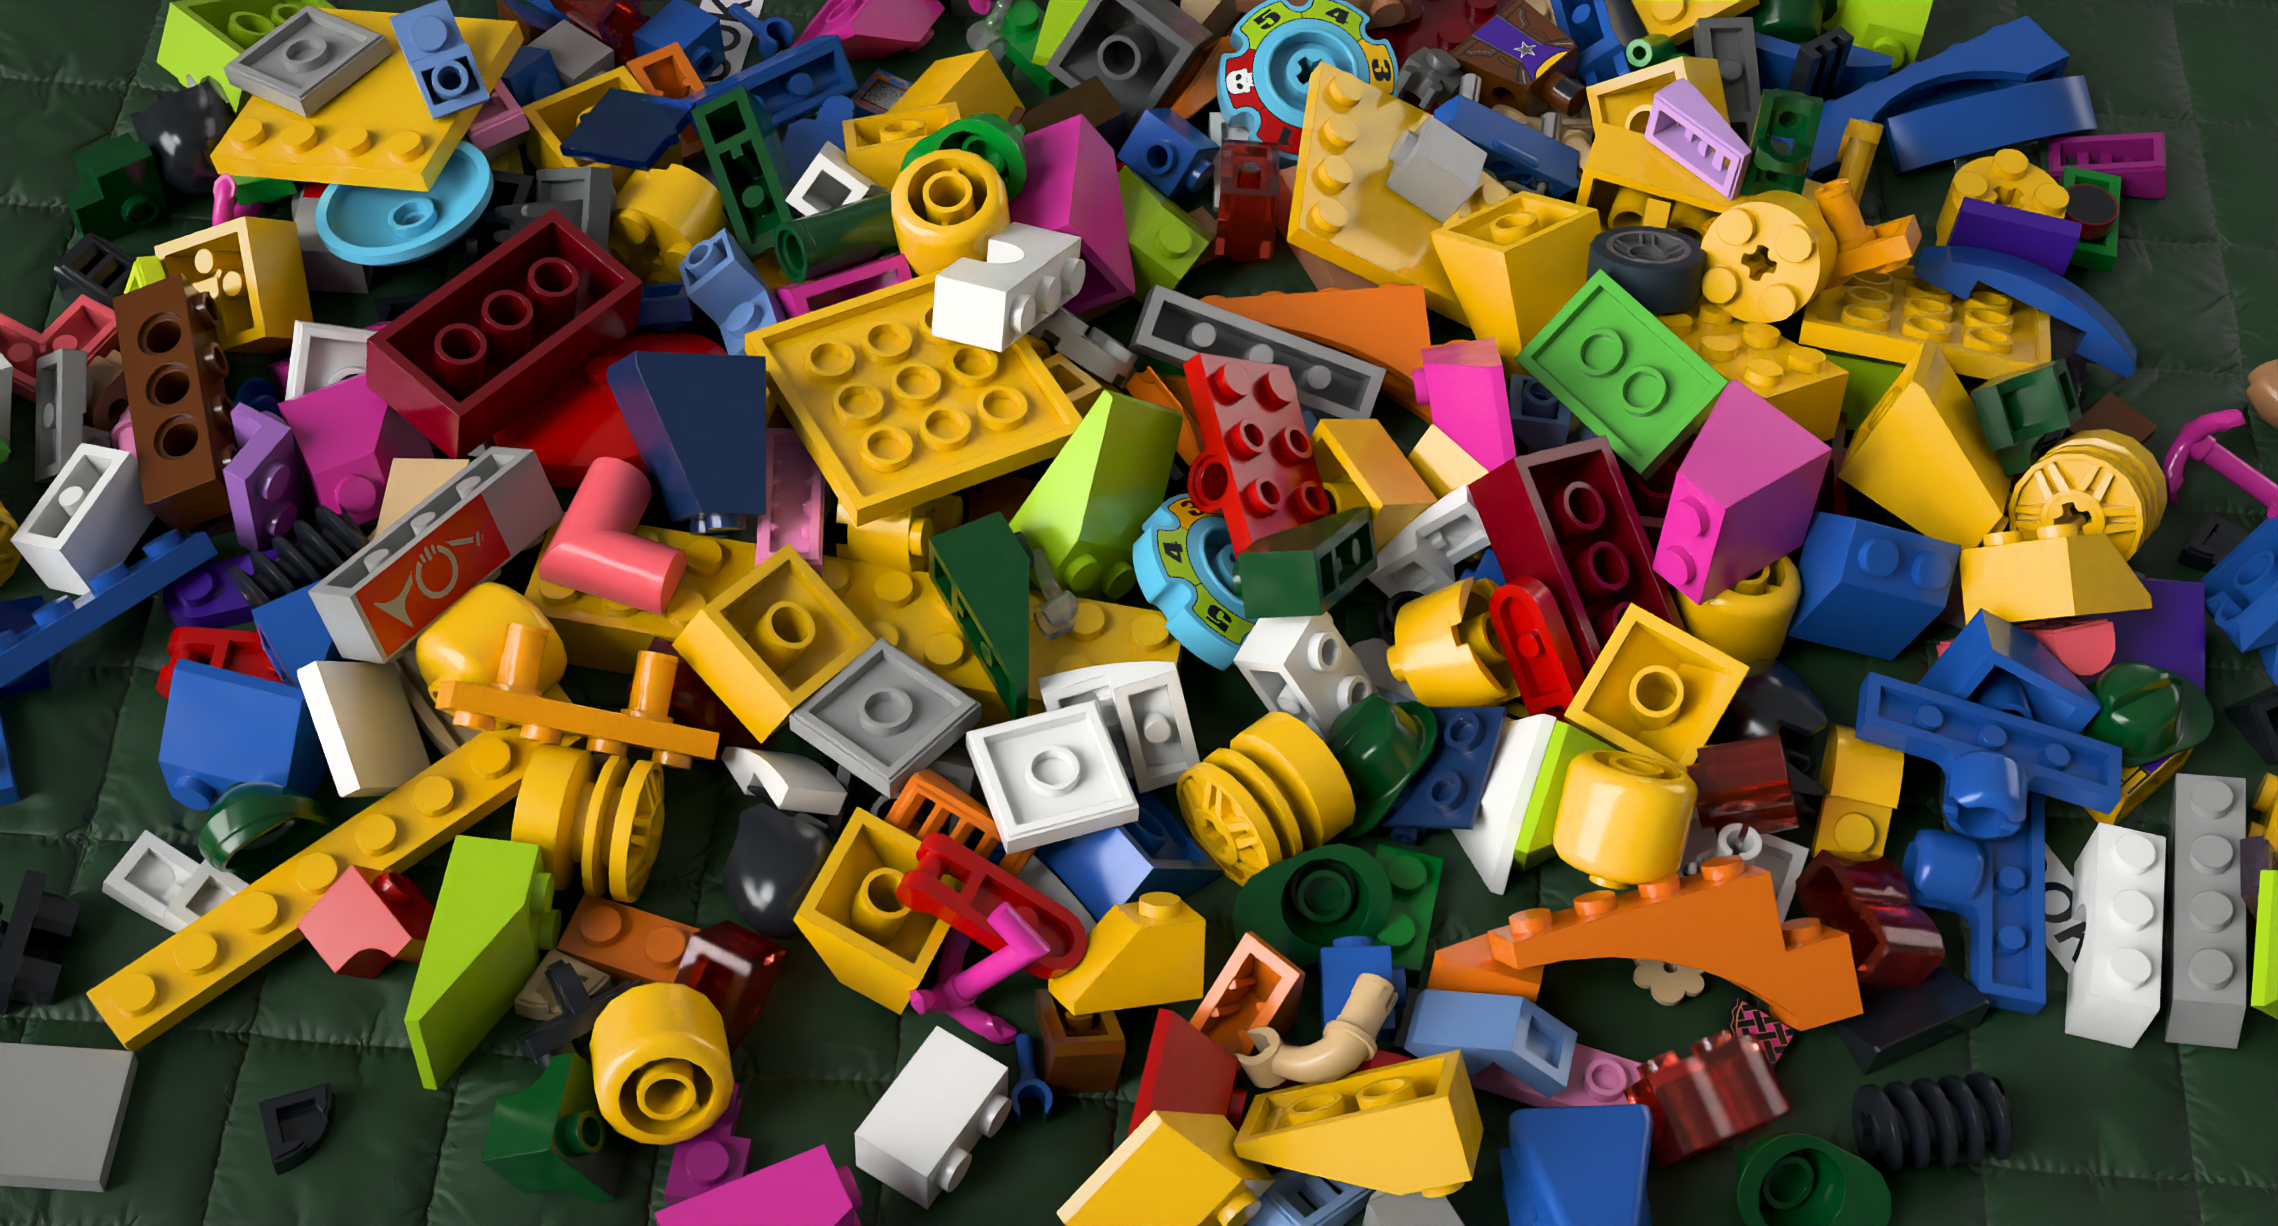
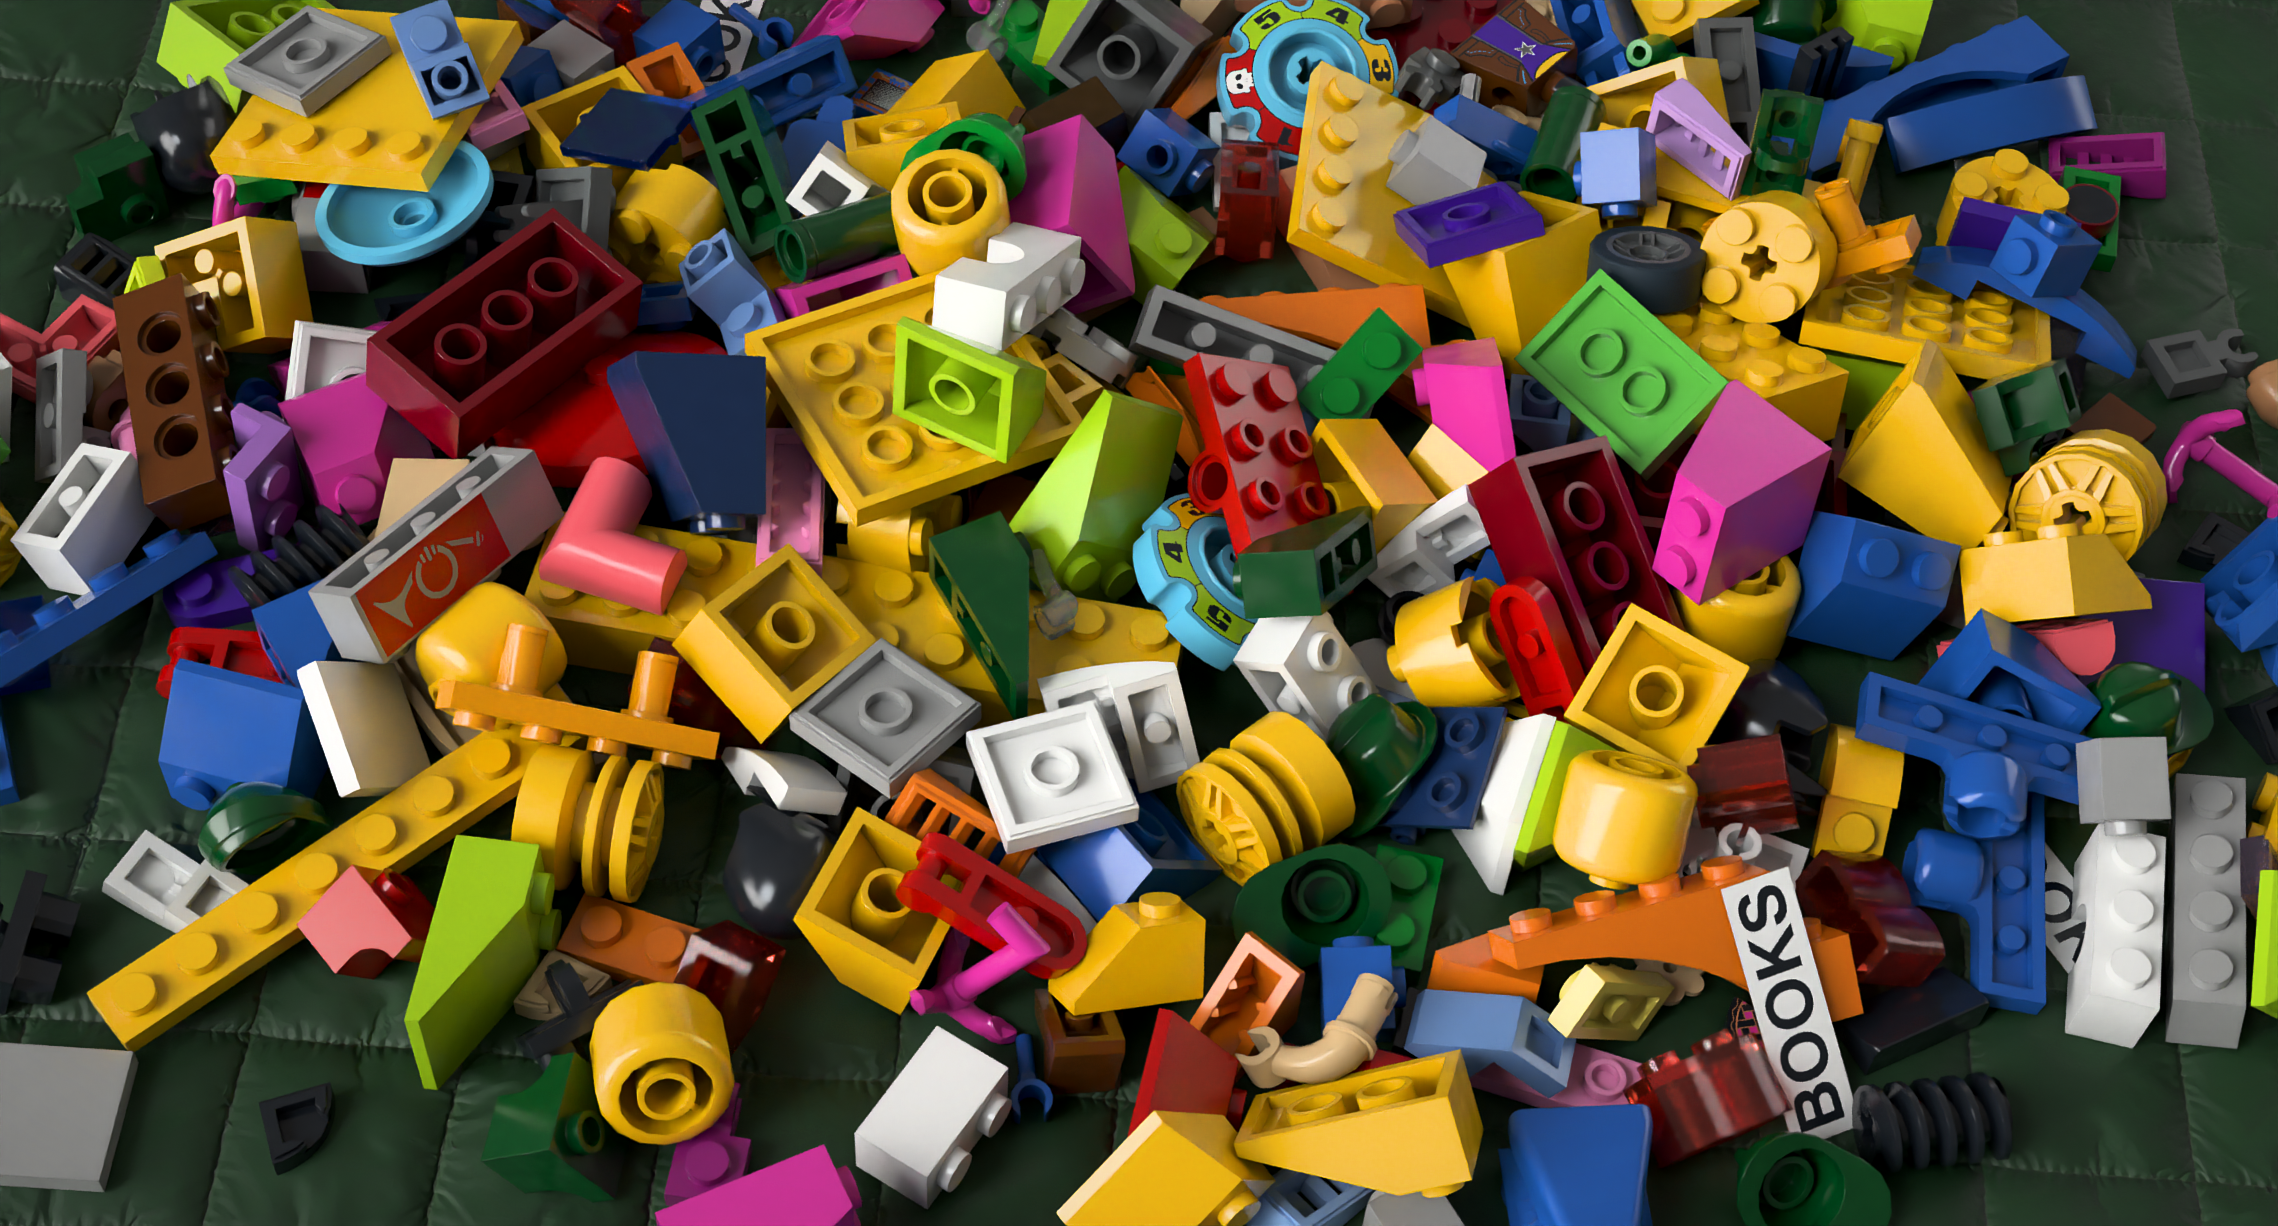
none -> lime slope [892,316,1047,464]
none -> green plate [1297,307,1424,423]
none -> dark purple tile [1393,181,1545,268]
none -> dark green pin [1520,85,1606,202]
none -> light yellow plate [1547,962,1675,1041]
none -> brick [1573,127,1657,220]
none -> white sticker [1721,866,1853,1139]
none -> blue brick [1989,210,2102,298]
none -> light grey brick [2075,737,2171,836]
none -> dark grey plate [2140,329,2259,399]

